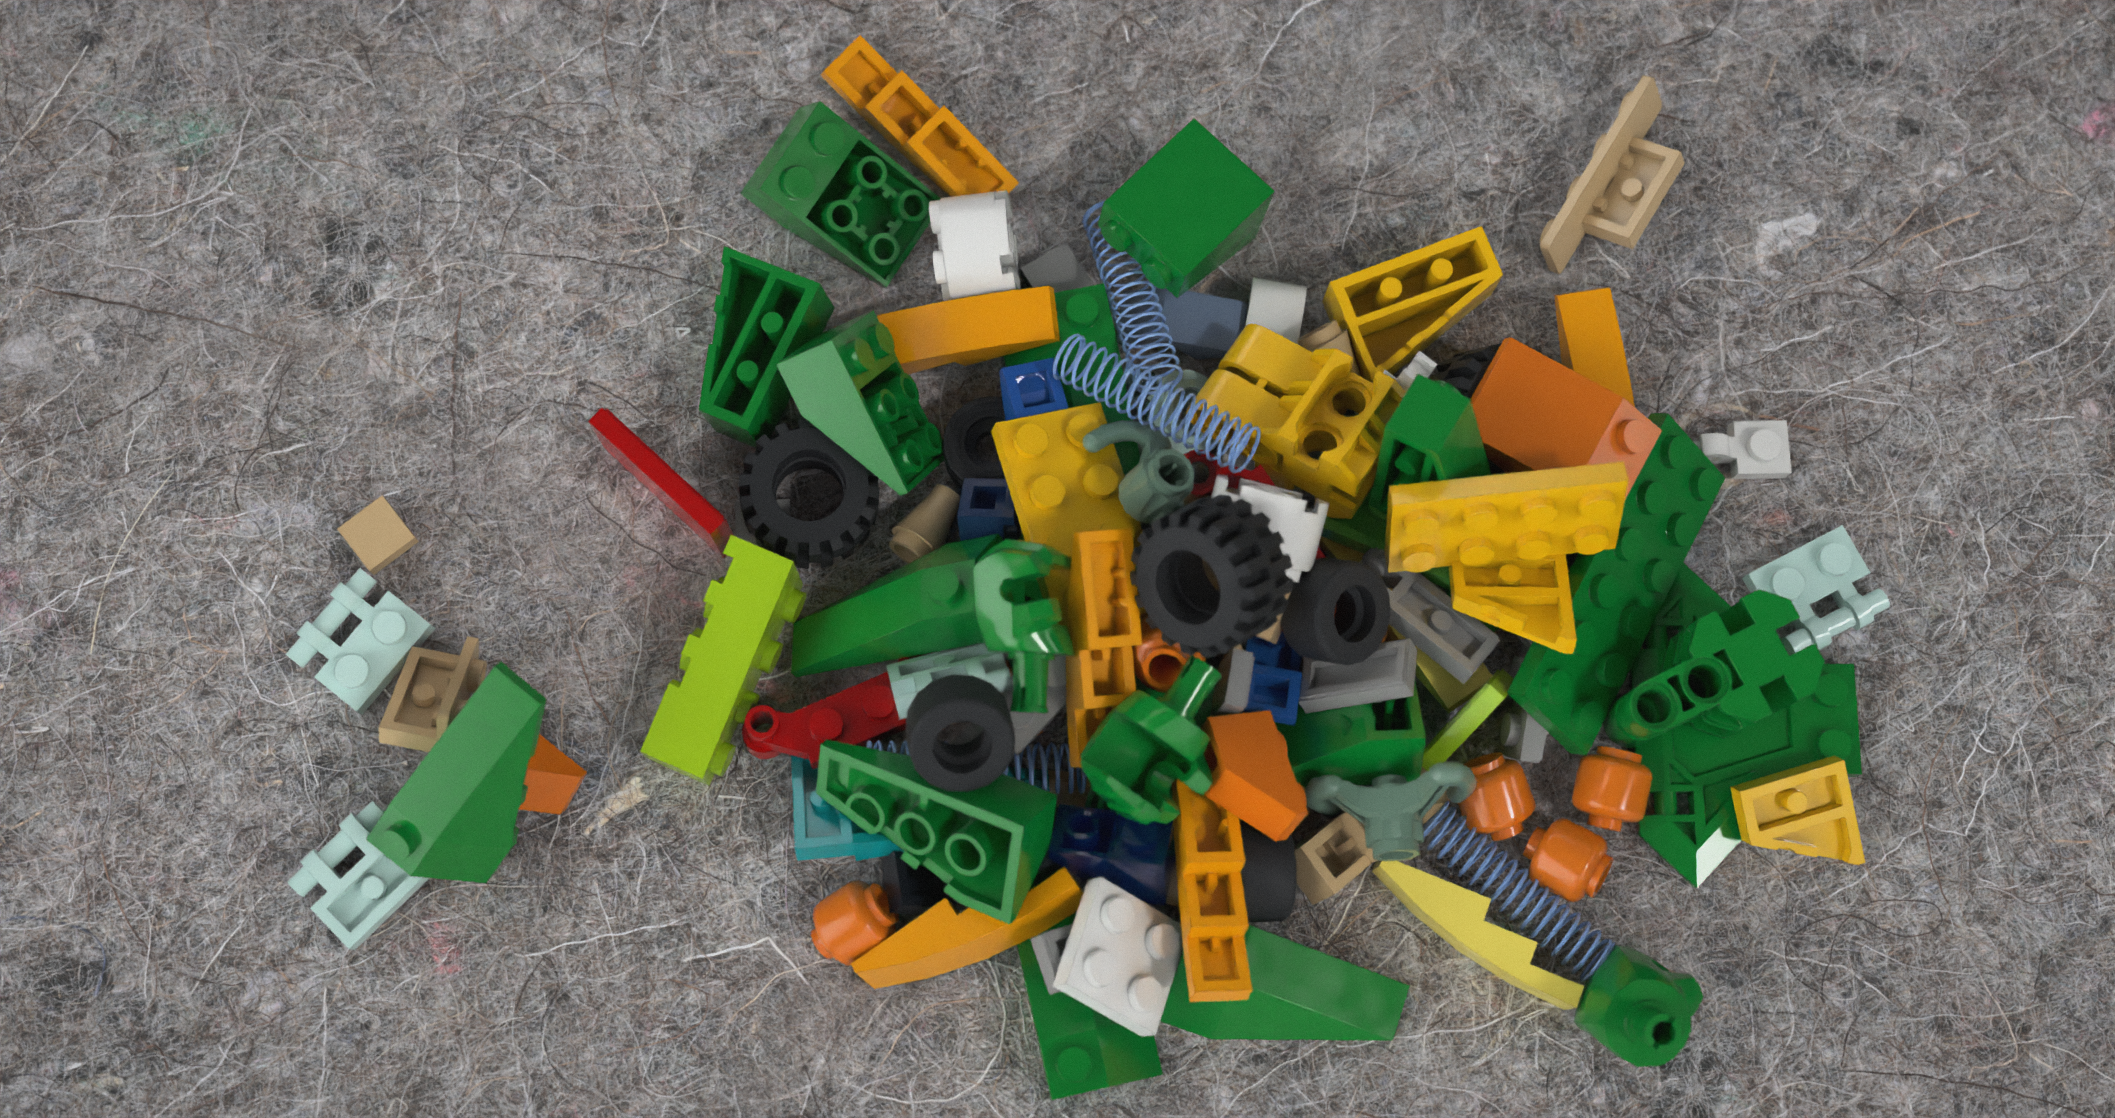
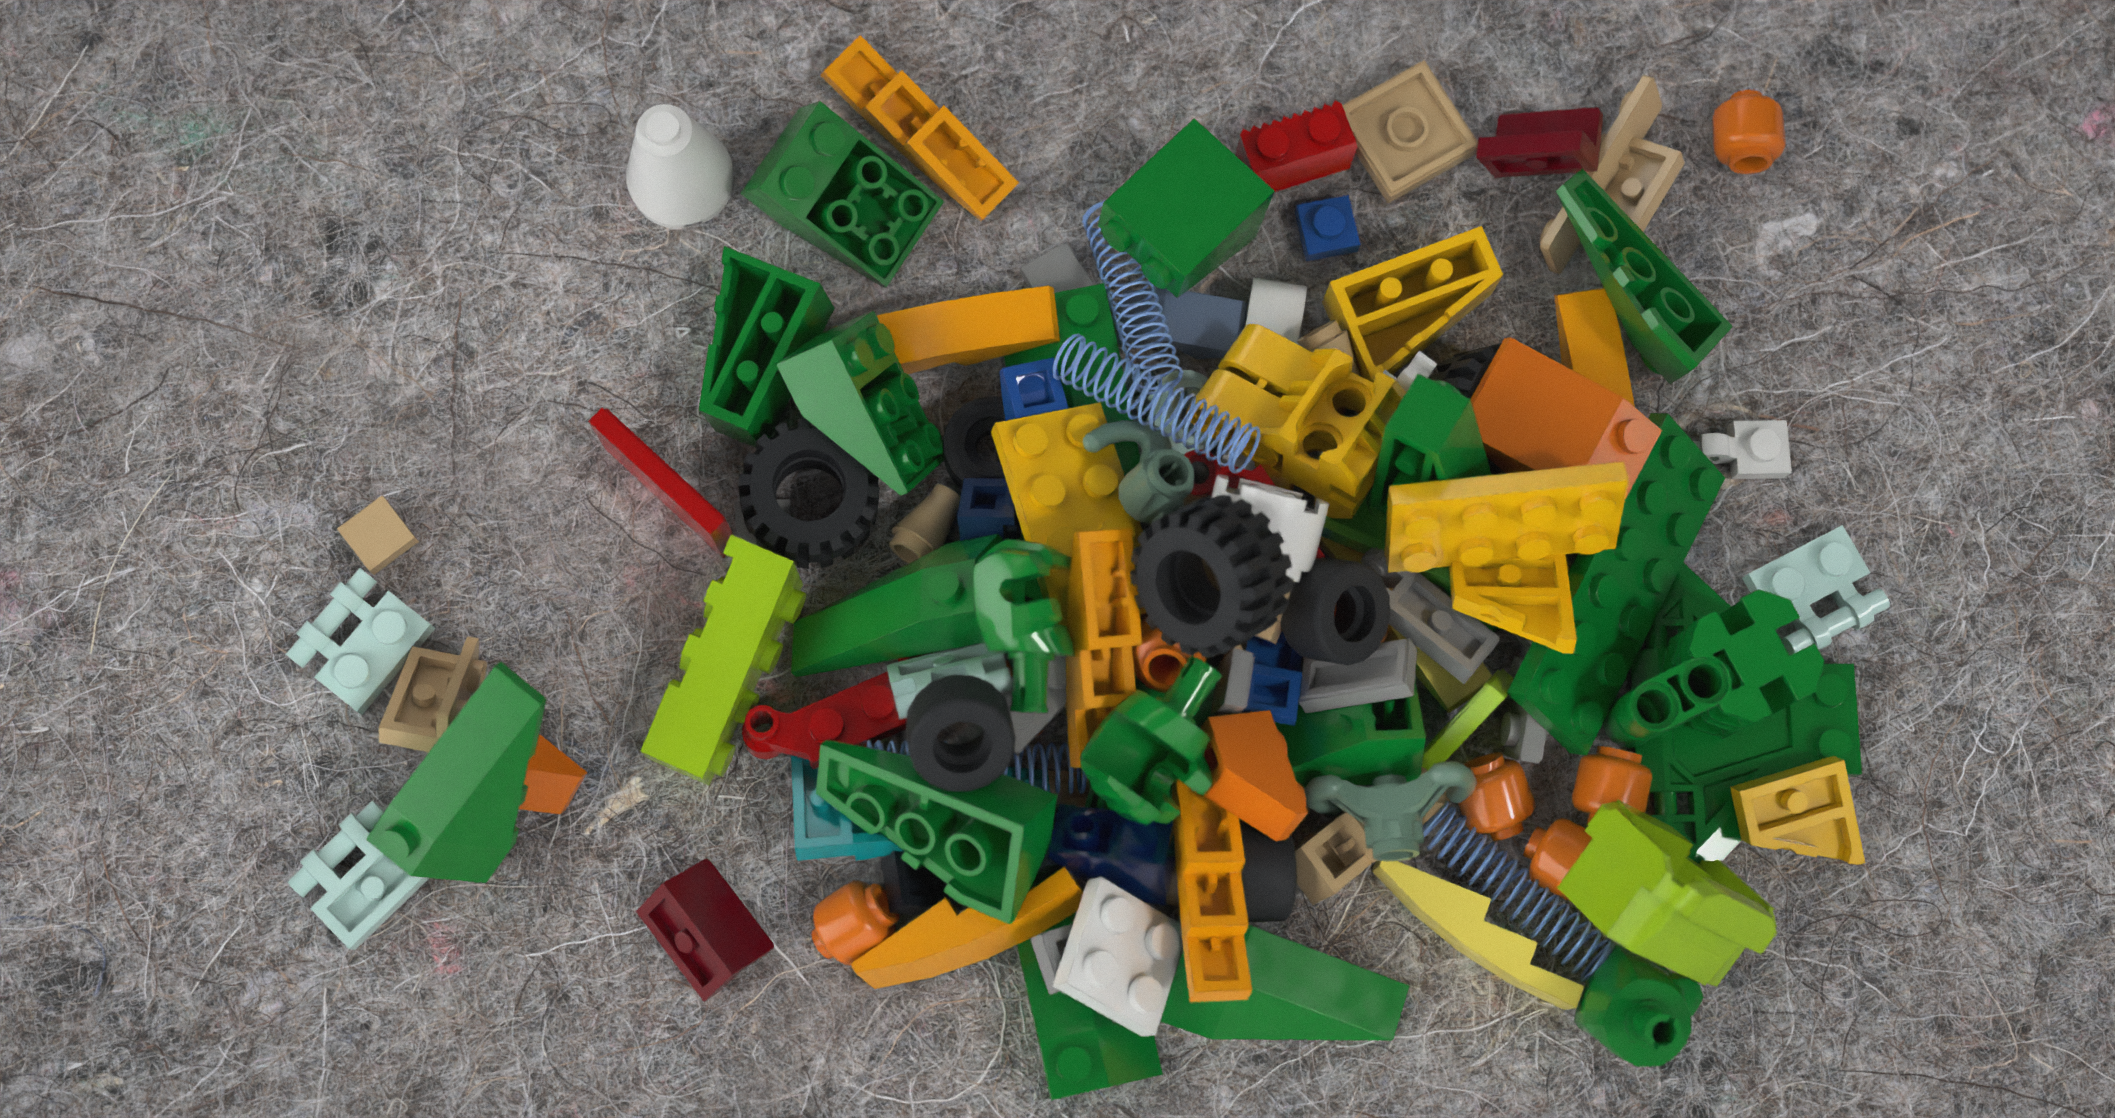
white brick [929,190,1020,301] -> none
none -> white cone [626,104,734,229]
none -> dark red panel [636,859,774,1002]
none -> red brick [1235,100,1357,192]
none -> blue plate [1294,195,1361,262]
none -> tan plate [1343,60,1478,203]
none -> dark red panel [1476,107,1603,178]
none -> green wedge [1556,168,1733,384]
none -> lime piece [1557,800,1777,987]
none -> orange head [1712,90,1786,174]

